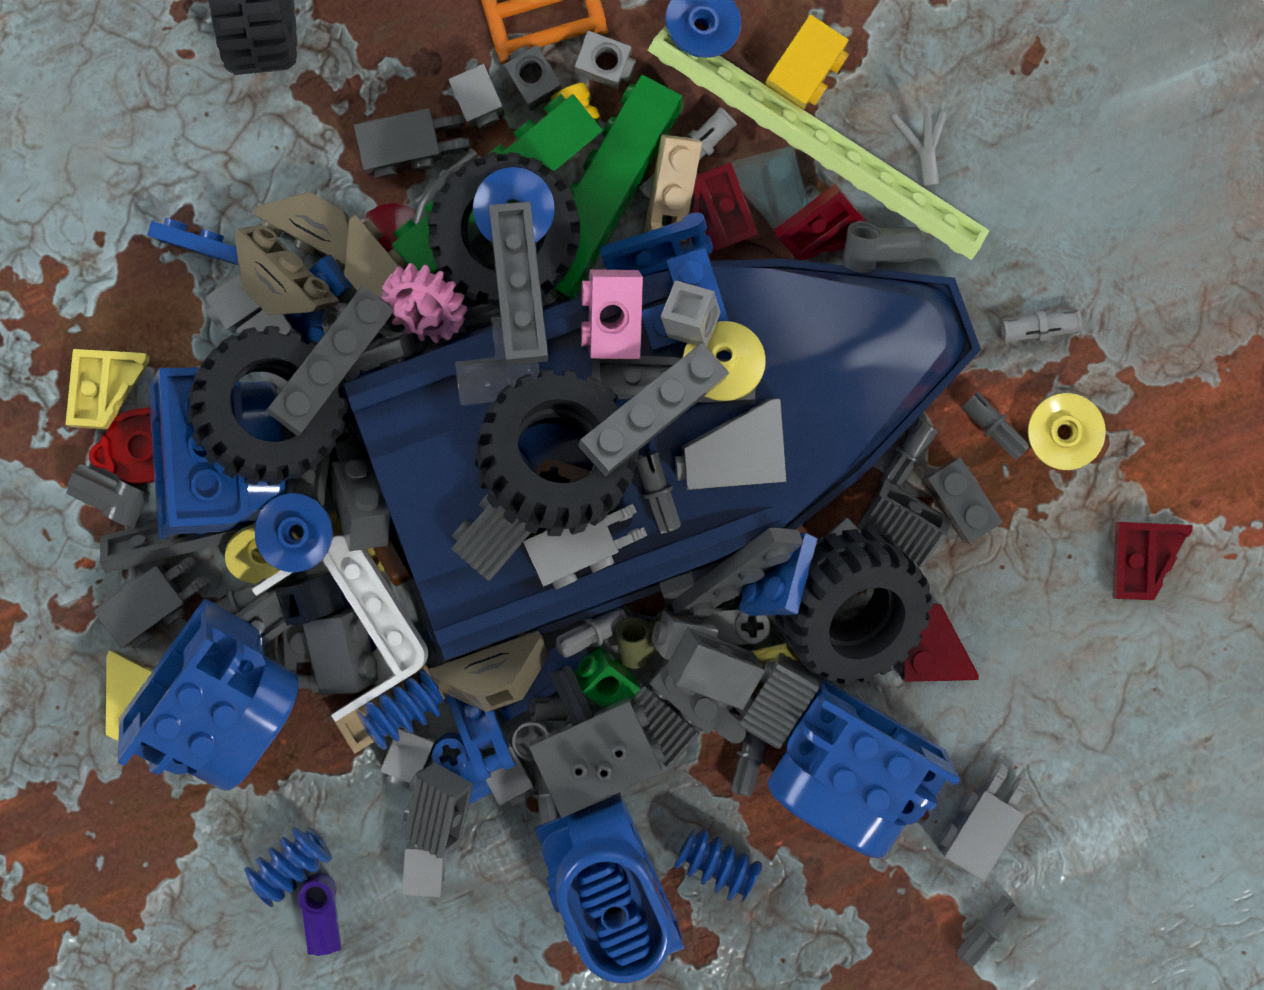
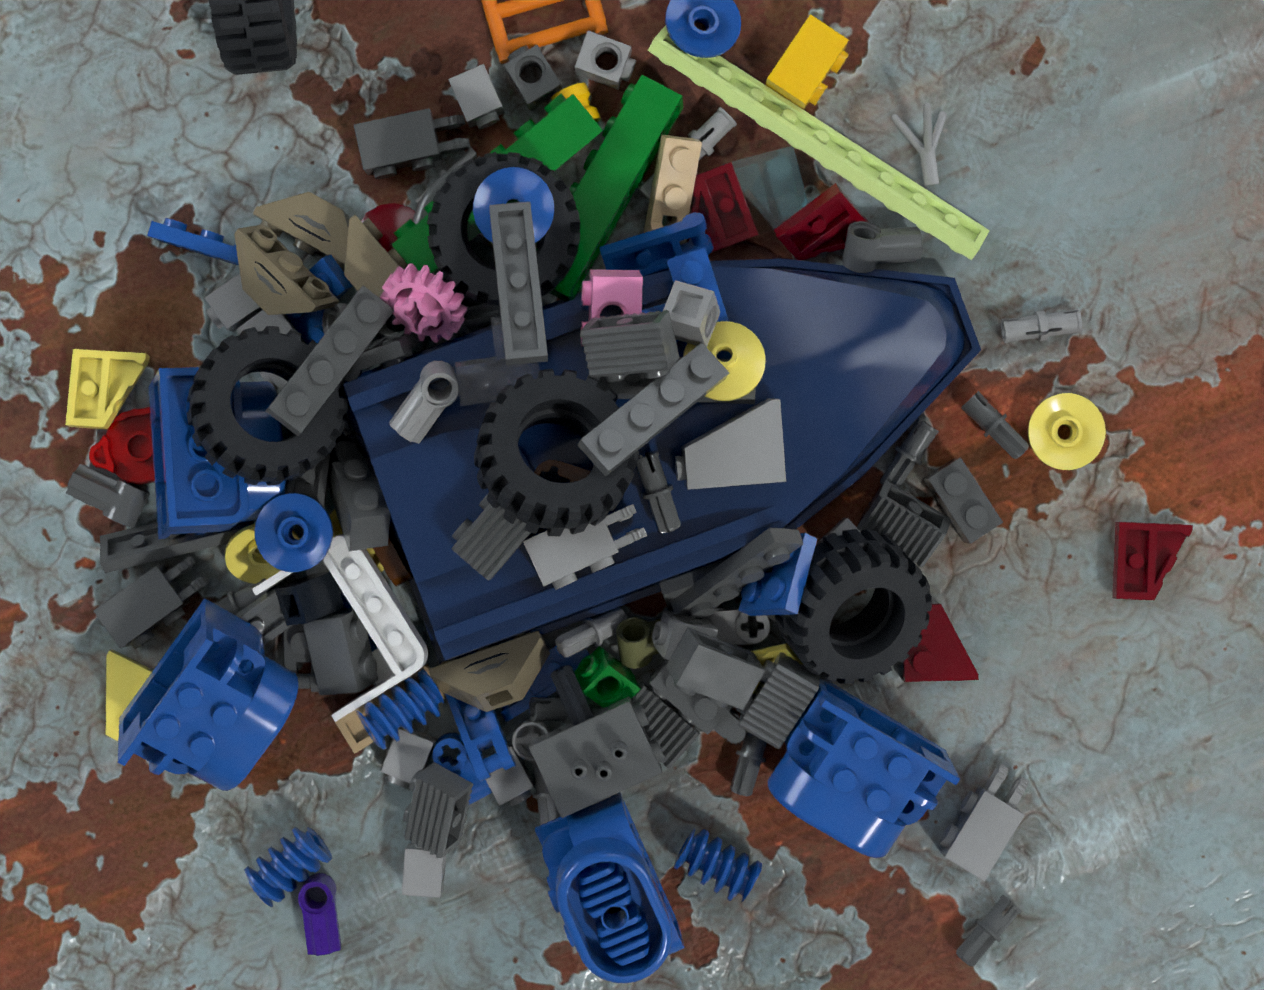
none -> light grey piece [389,361,458,444]
none -> dark grey brick [580,310,679,382]

